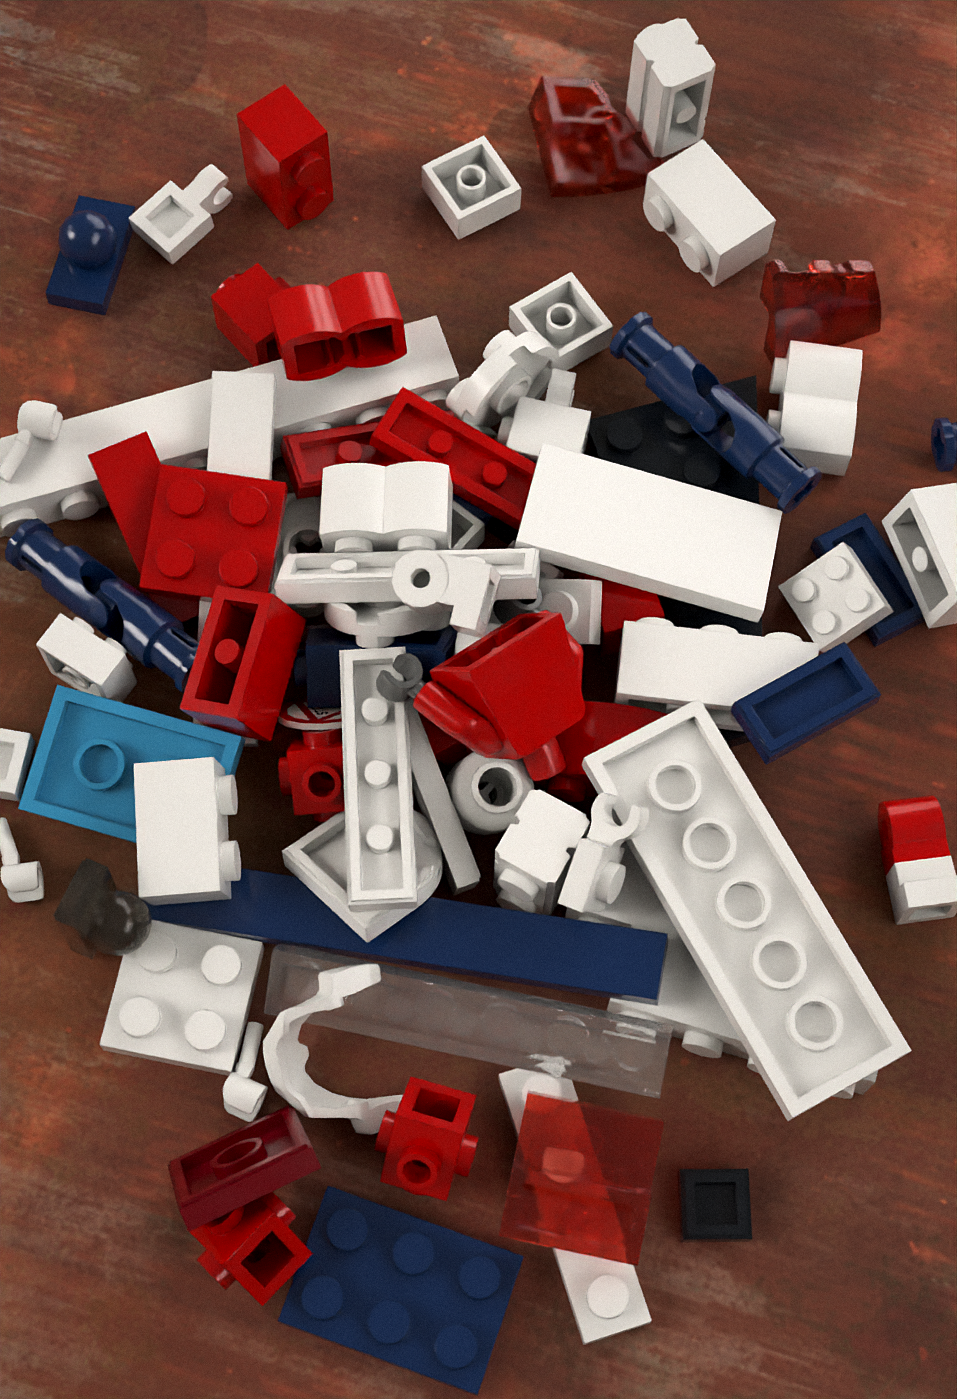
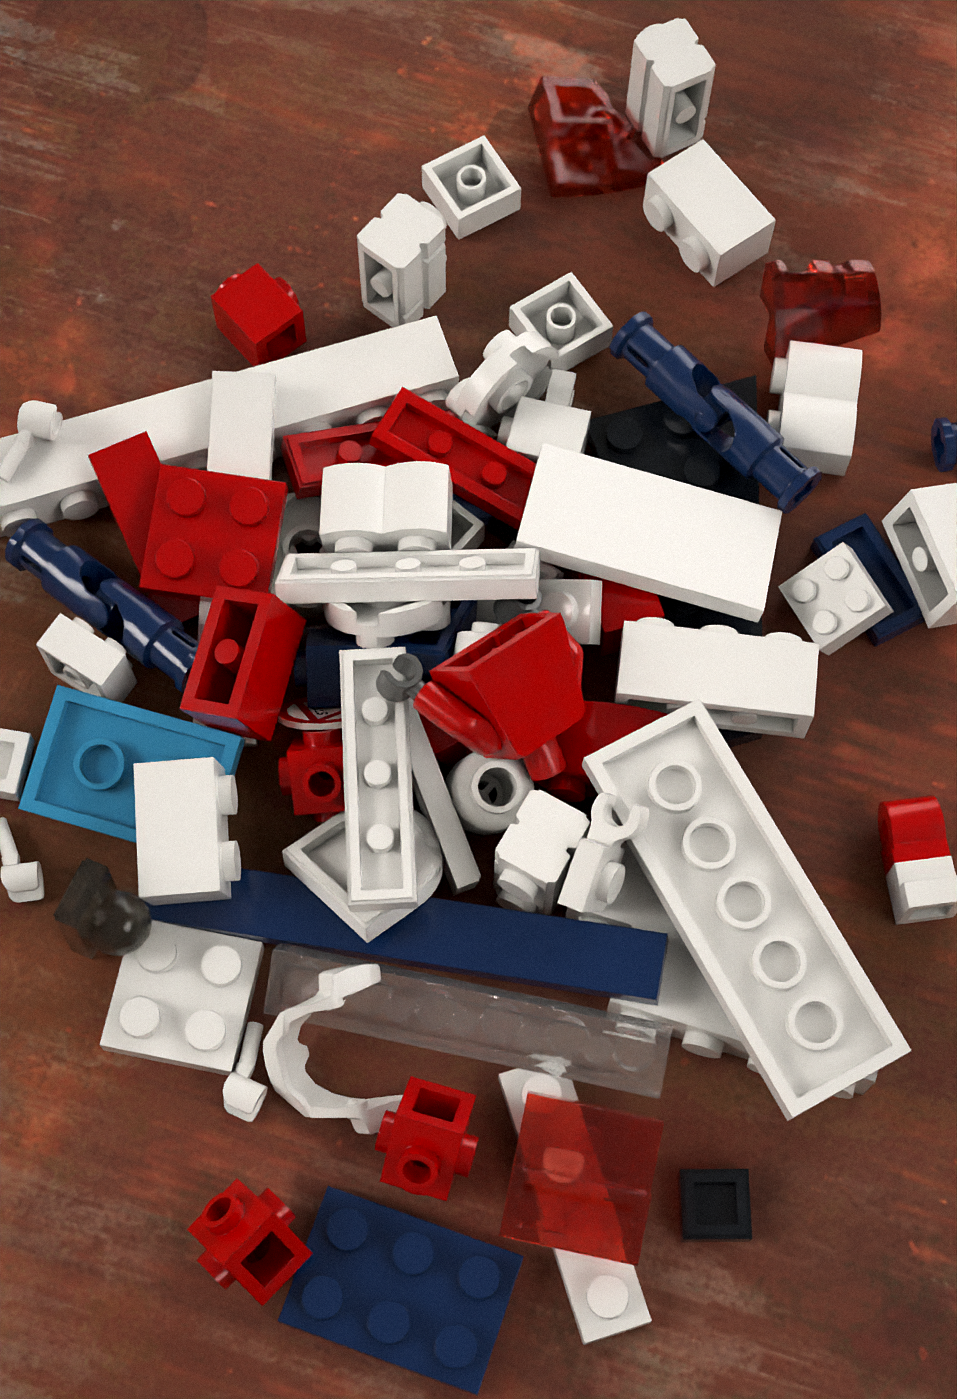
dark blue tile [45,195,136,315] -> none
white plate [129,164,233,265] -> none
dark red tile [167,1105,321,1232] -> none
red brick [236,84,334,230] -> none
red brick [267,271,407,381] -> none
white leg [392,550,501,638] -> none
dark blue tile [731,641,881,765] -> none
none -> white brick [357,193,447,328]

